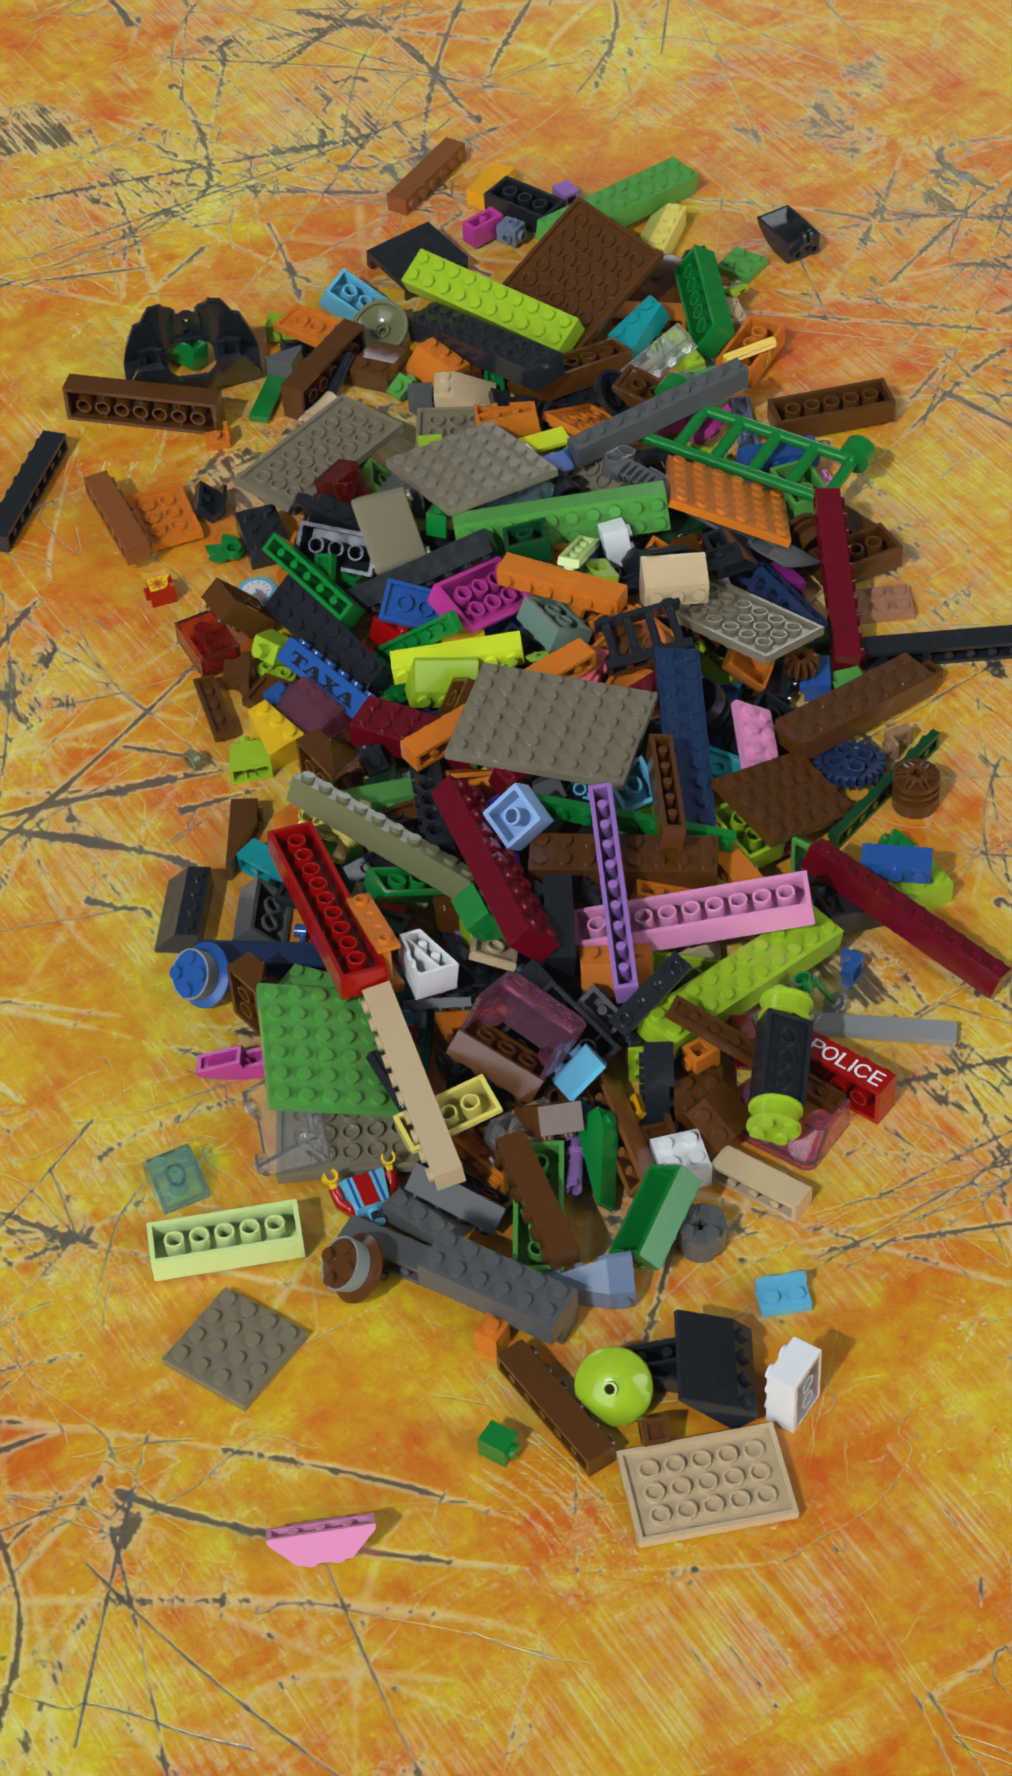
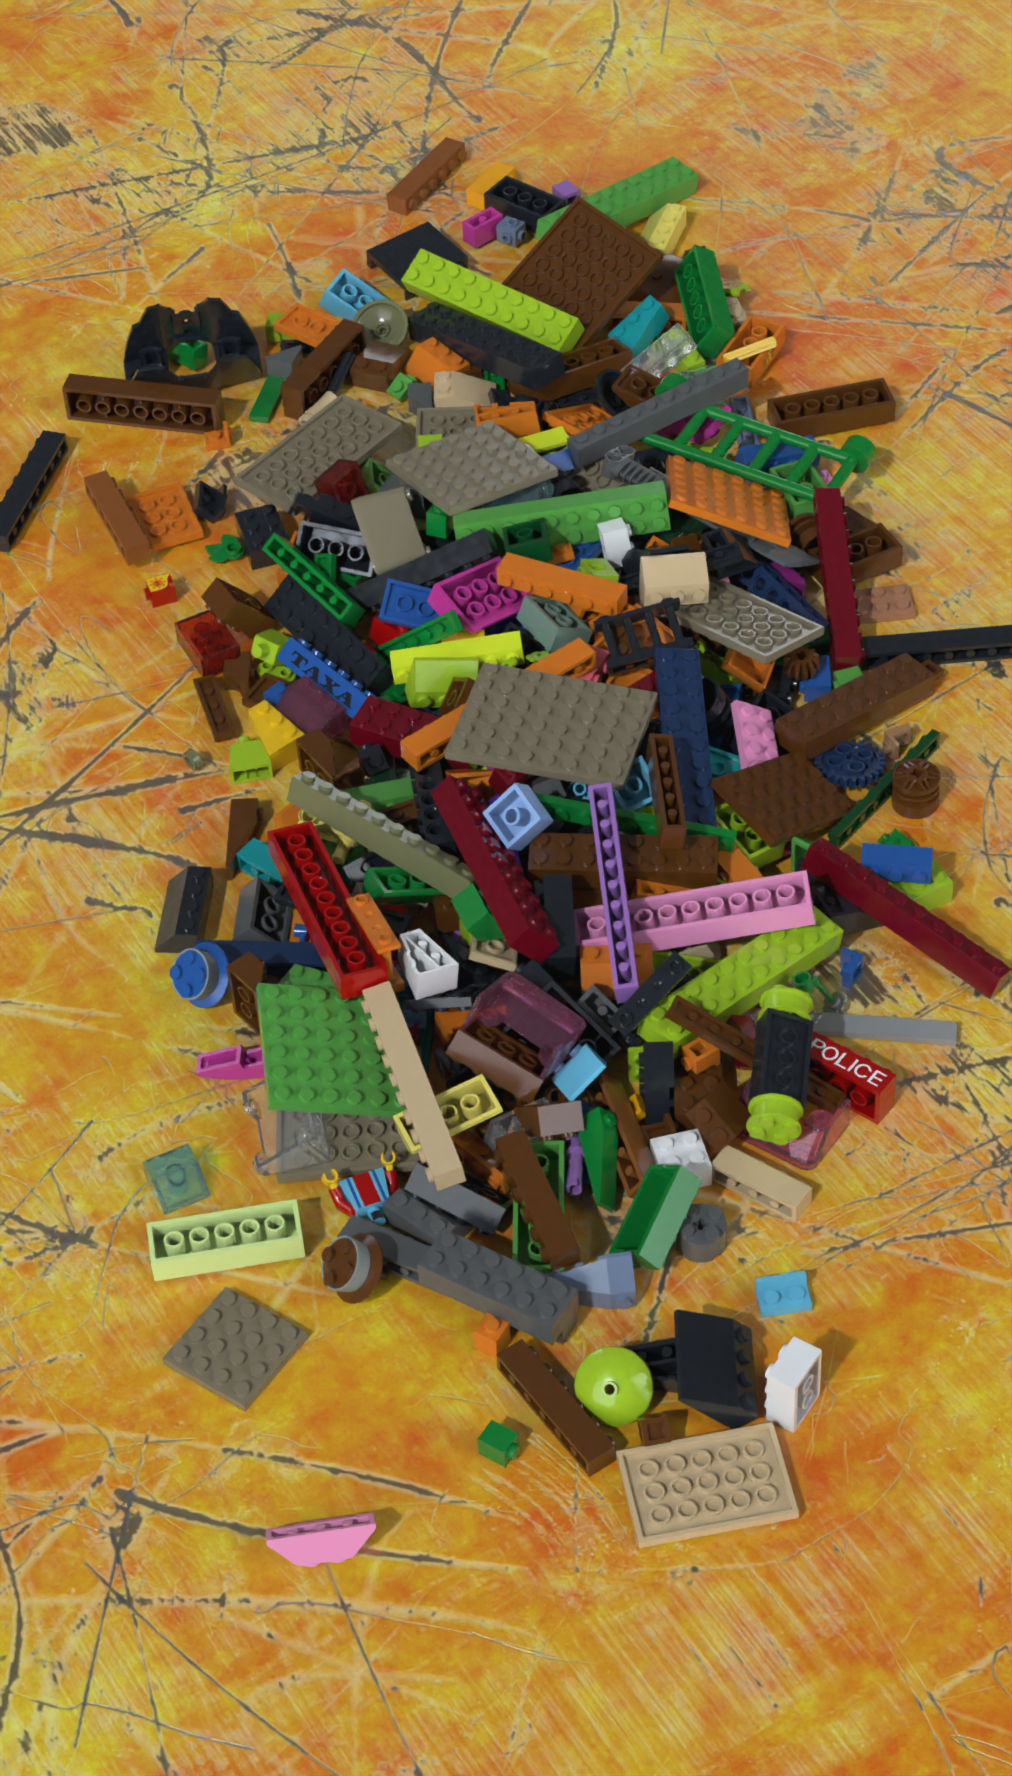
sticker [238,577,277,603] -> none
black axle [366,1050,406,1112] -> none
yellowish green plate [557,535,600,570] -> none
black piece [577,873,602,906] -> none
bright green plate [718,246,769,284] -> none
black piece [757,205,820,264] -> none

